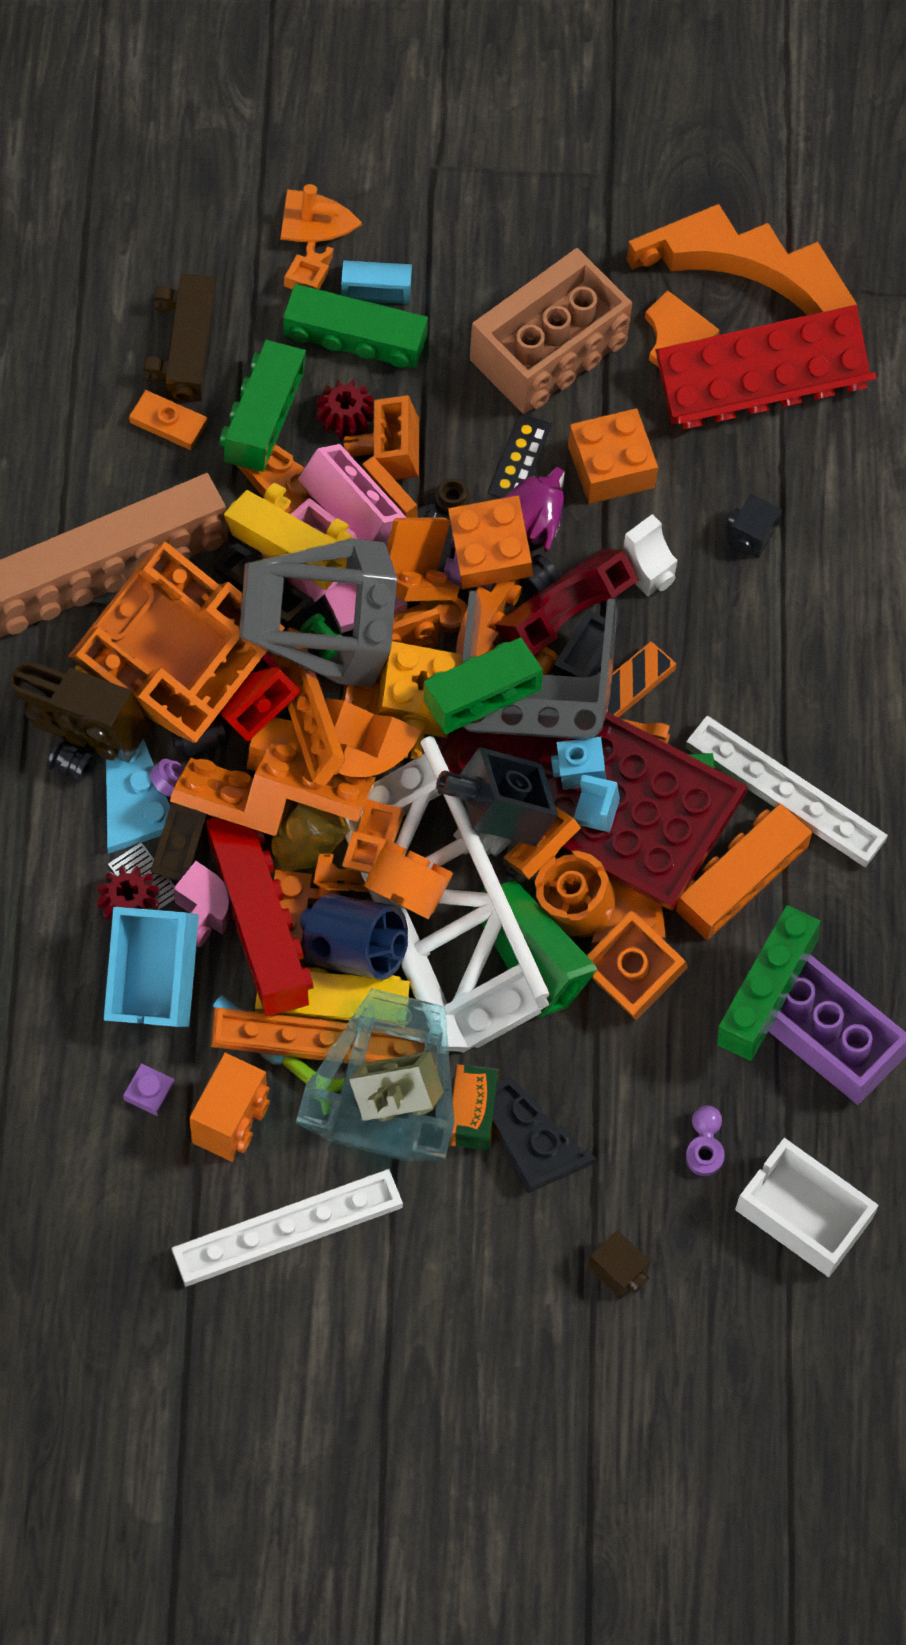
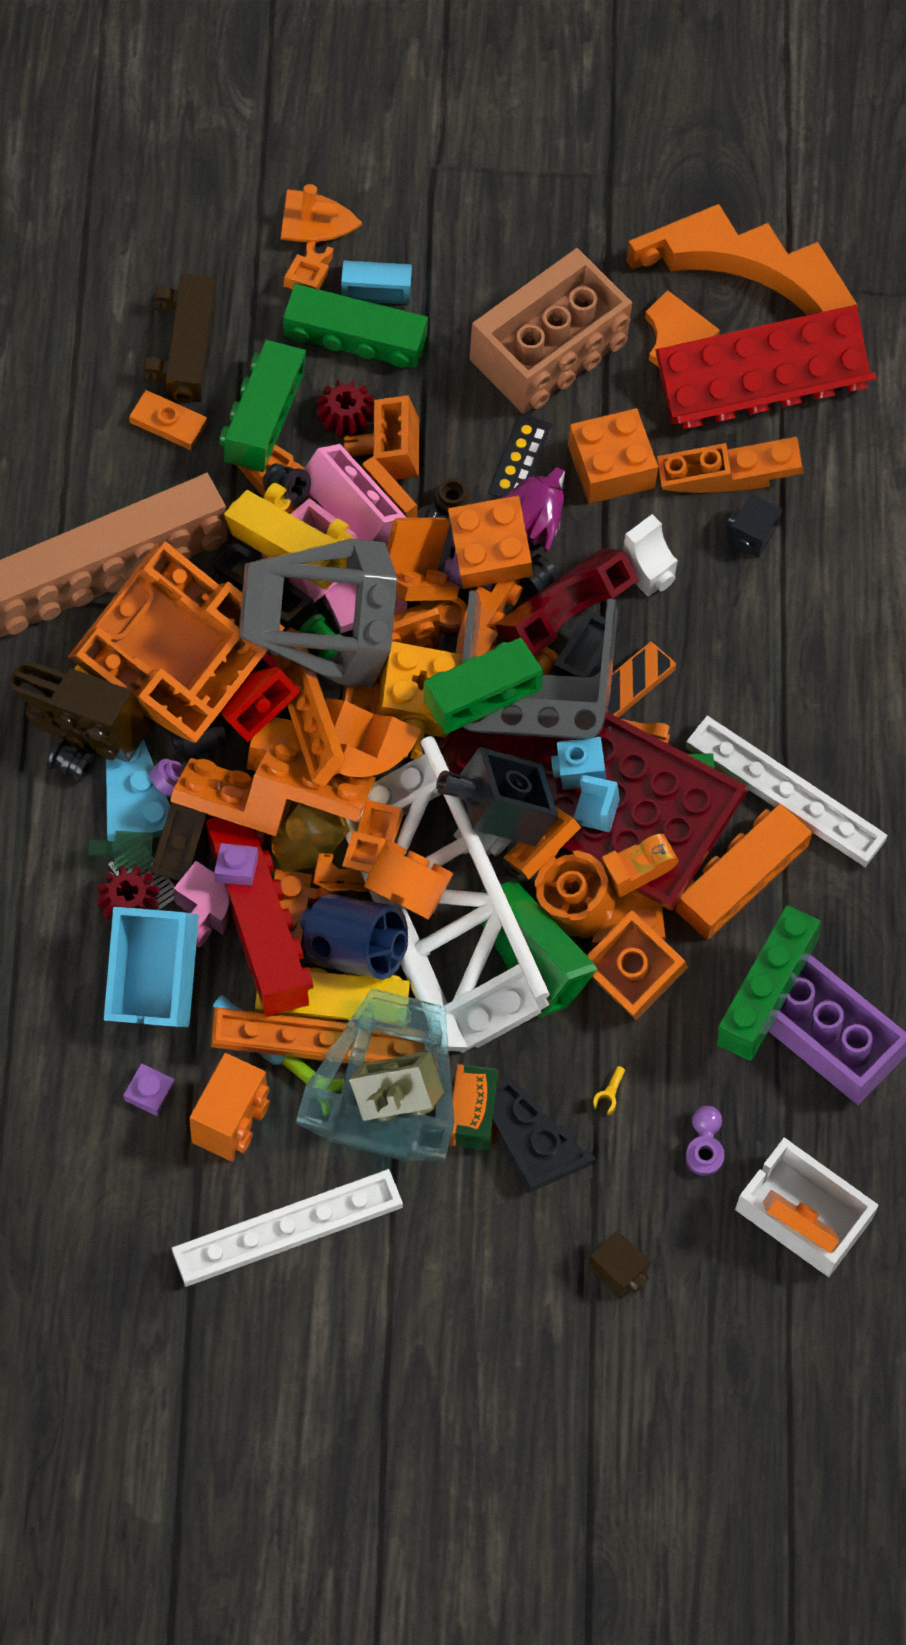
none -> clear green plate [87,831,153,870]
none -> medium lavender plate [214,843,259,886]
none -> black bush [263,463,311,504]
none -> yellow hand [593,1066,625,1115]
none -> orange leg [602,833,679,898]
none -> orange slope [657,437,804,493]
none -> orange plate [763,1190,839,1253]

